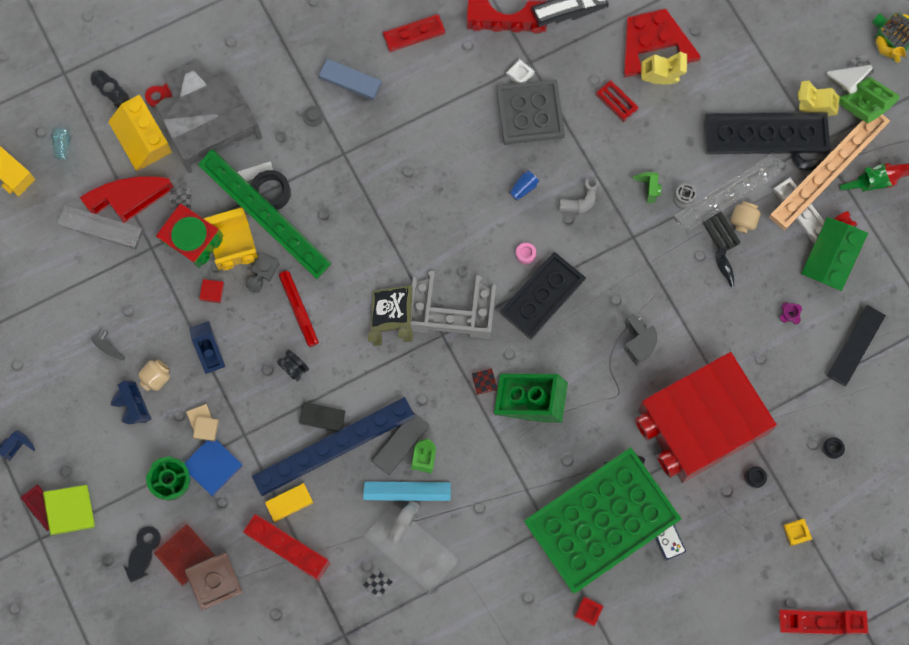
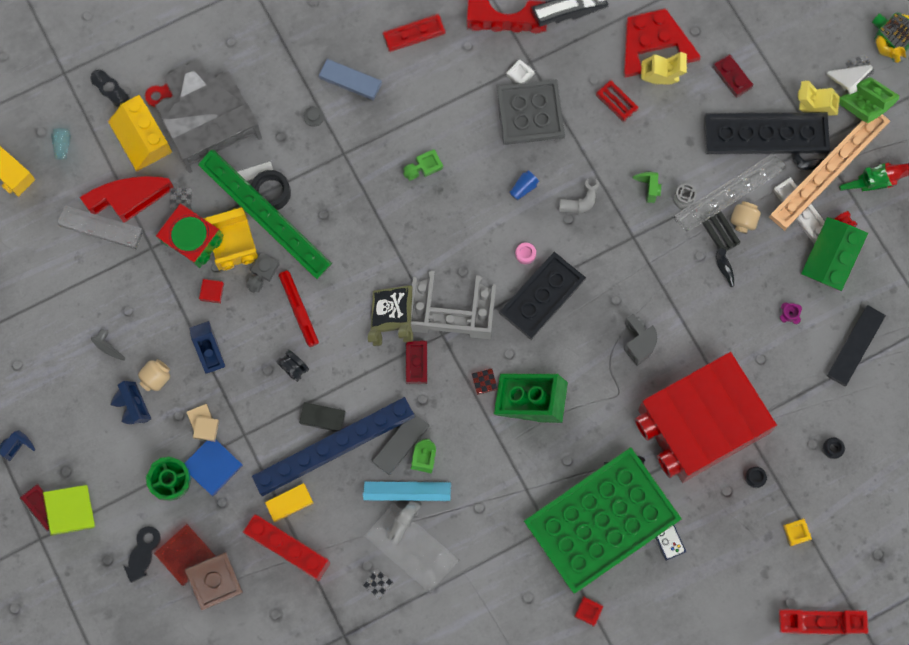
none -> bright green plate [403,149,443,181]
none -> dark red plate [406,341,427,384]
none -> dark red plate [713,54,754,98]

